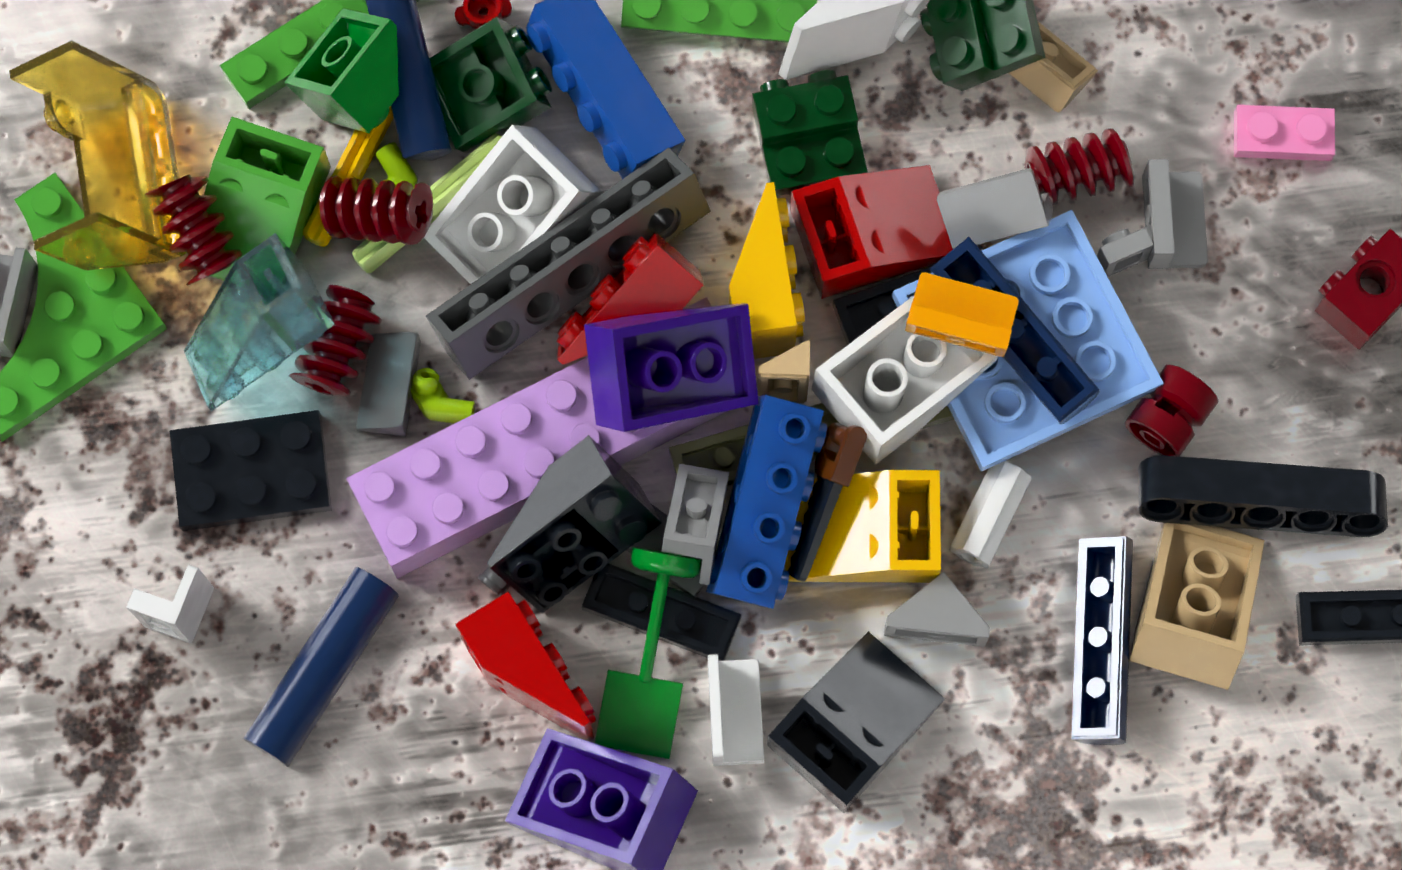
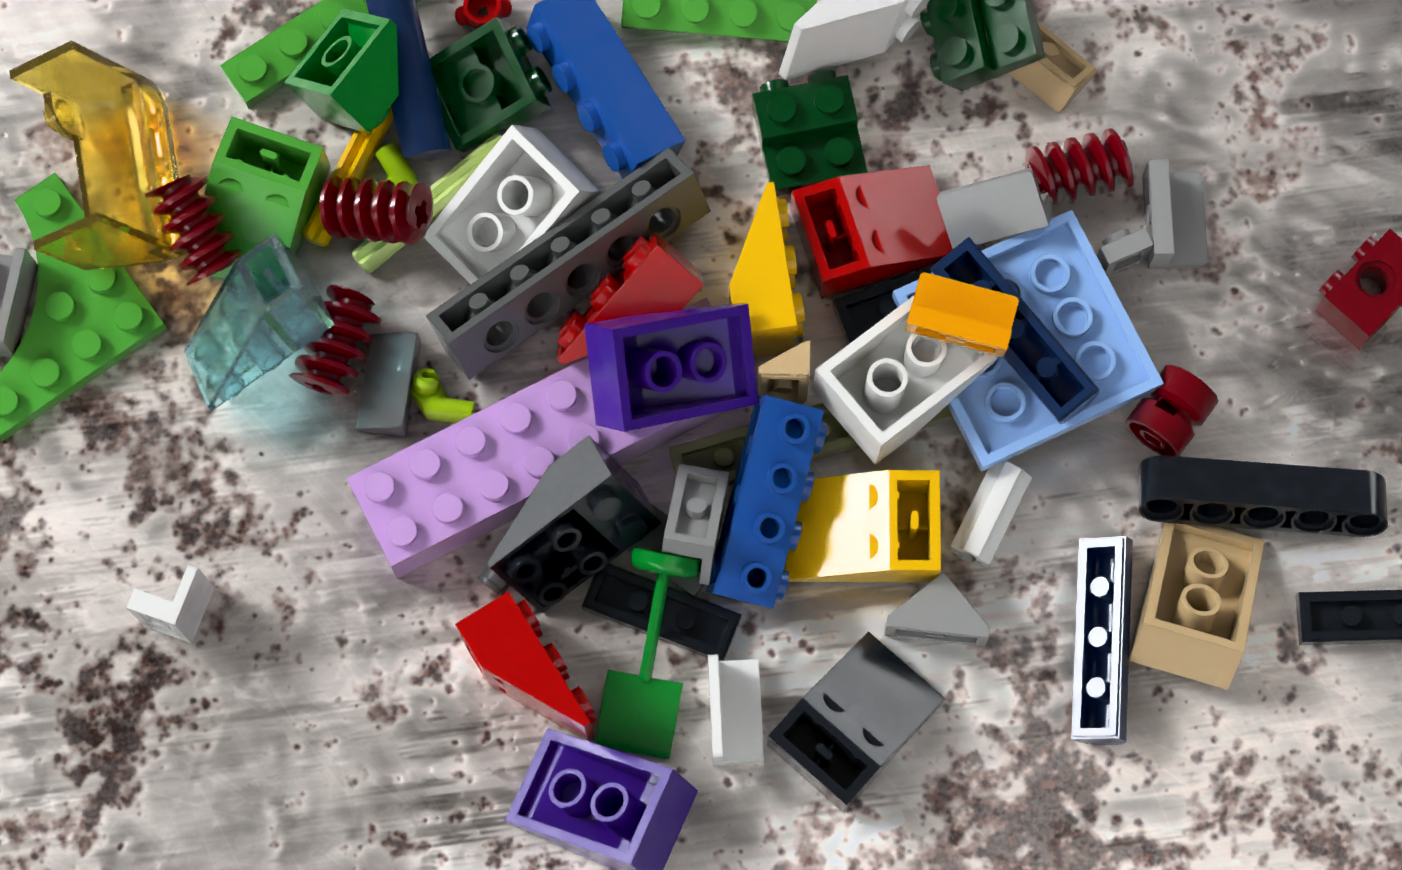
black plate [170,410,332,531] -> none
dark blue brick [243,567,399,767] -> none
piece [787,423,867,582] -> none
bright pink plate [1234,105,1335,161] -> none

